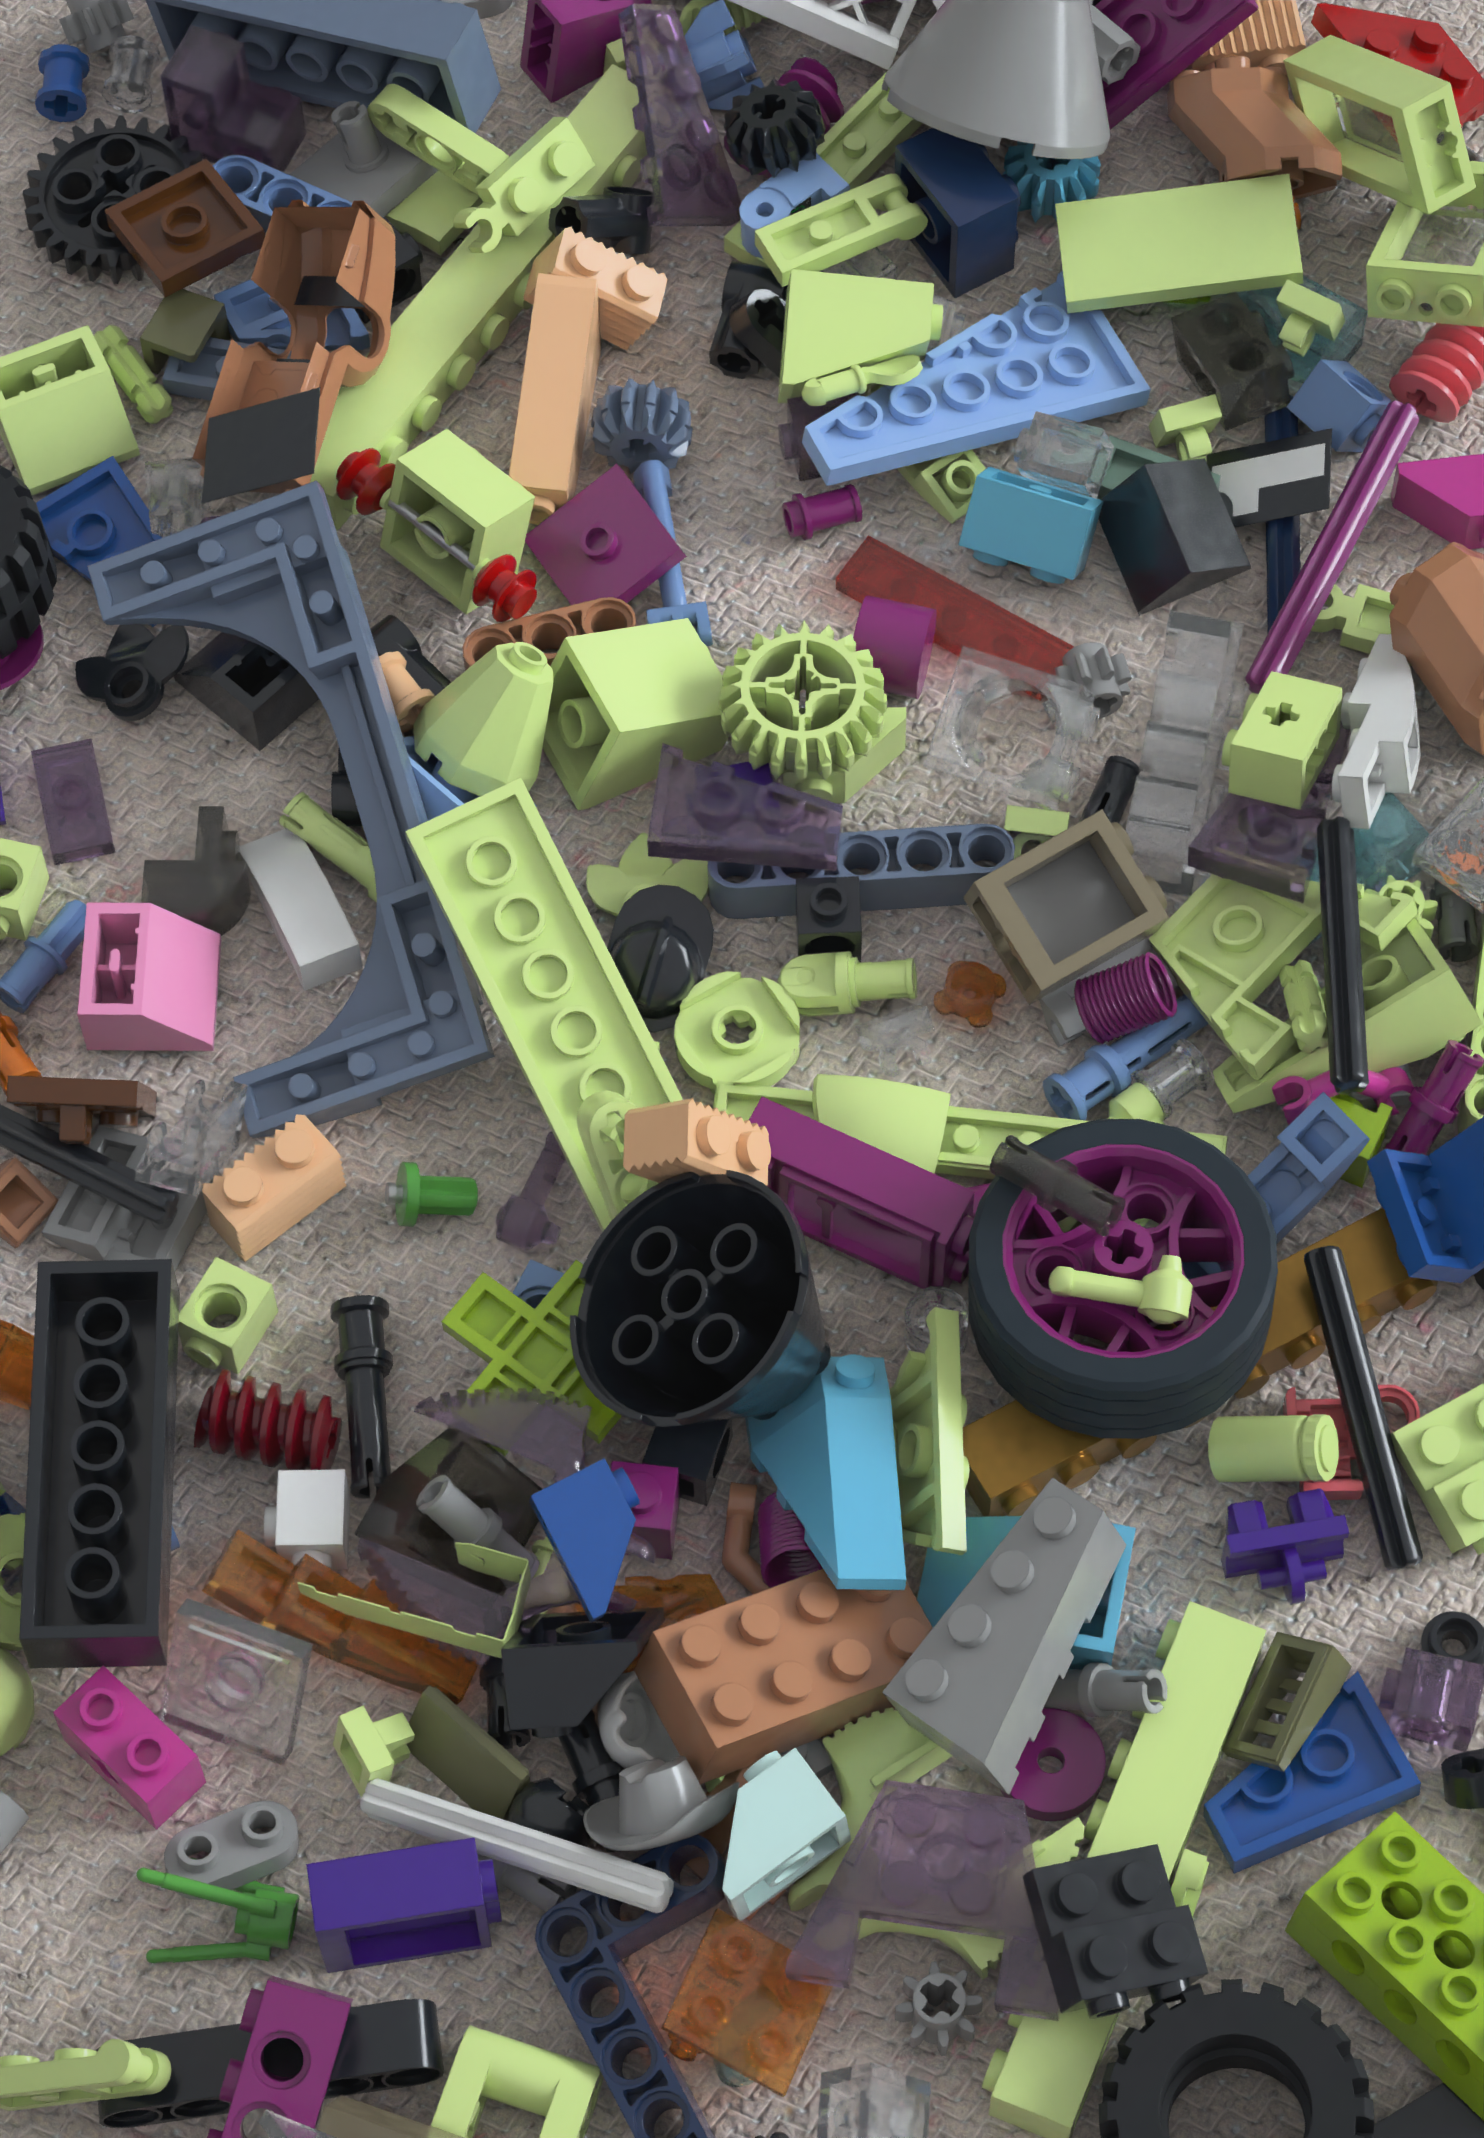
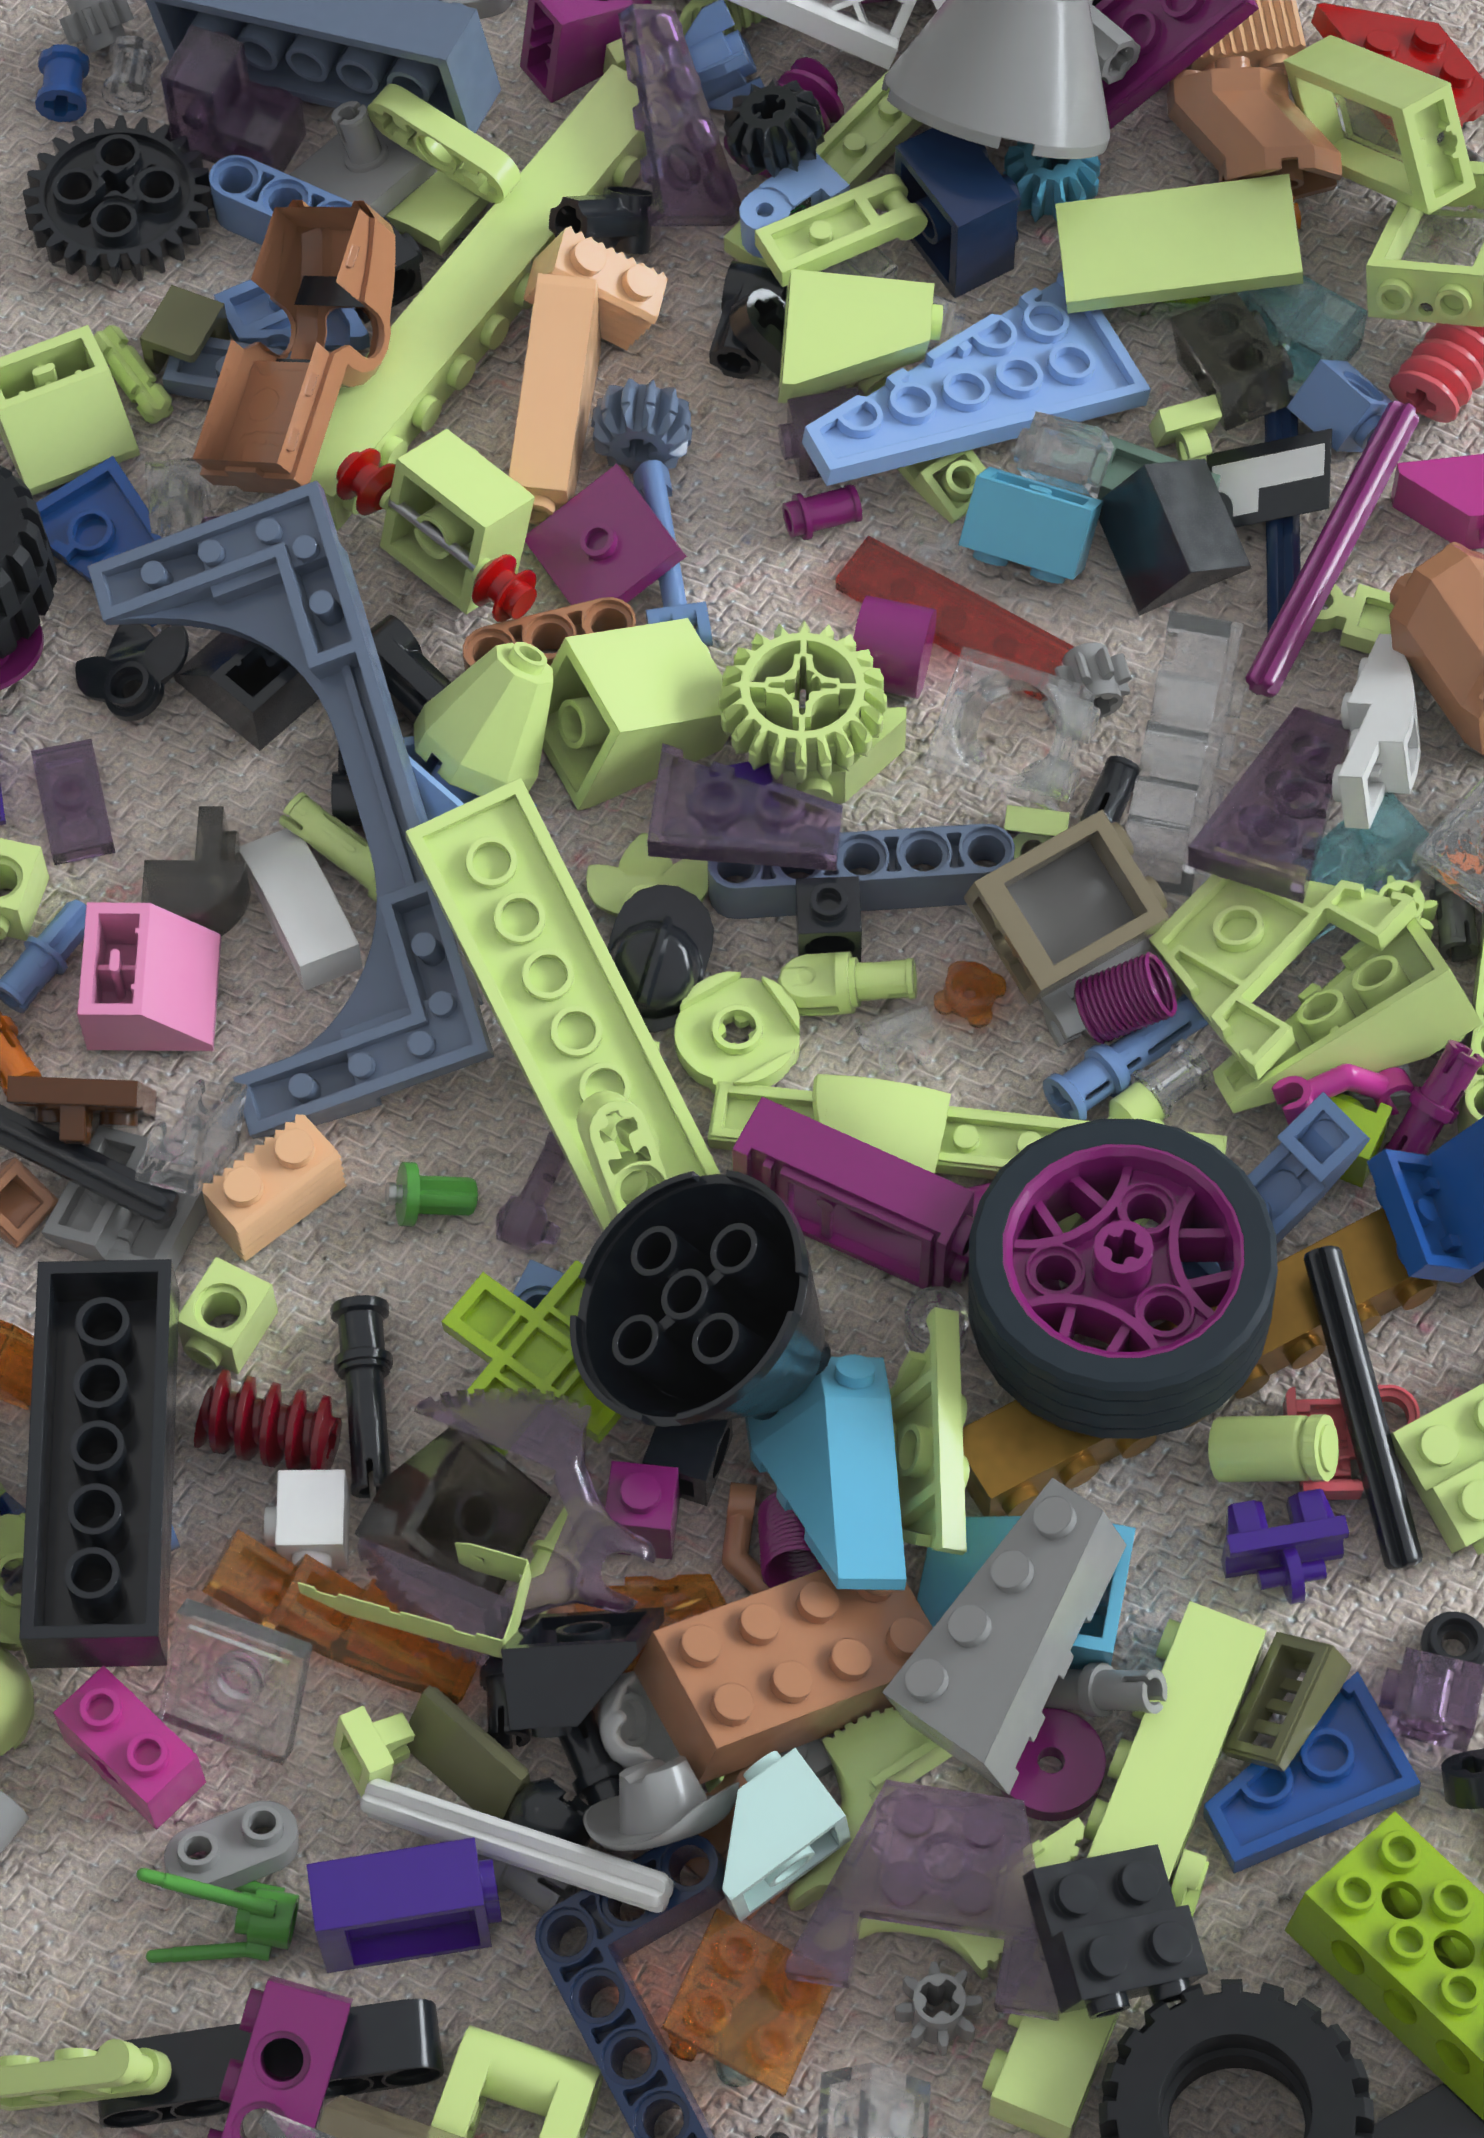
reddish brown hinge [105,159,265,298] -> none
black sticker [202,387,321,504] -> none
light nougat bush [379,651,435,733] -> none
light grey pin [416,1475,540,1591] -> none
yellowish green plate [452,117,596,253] -> none
blue slope [529,1458,640,1623] -> none
light nougat brick [623,1098,771,1186] -> none
yellowish green piece [801,354,923,406] -> none
clear smoke pin [990,1135,1125,1237] -> none
yellowish green piece [1049,1255,1193,1324] -> none
yellowish green brick [1222,671,1343,810] -> none
yellowish green tile [1276,279,1345,357] -> none
yellowish green axle [1279,959,1328,1054] -> none
black axle [1316,816,1369,1095] -> none

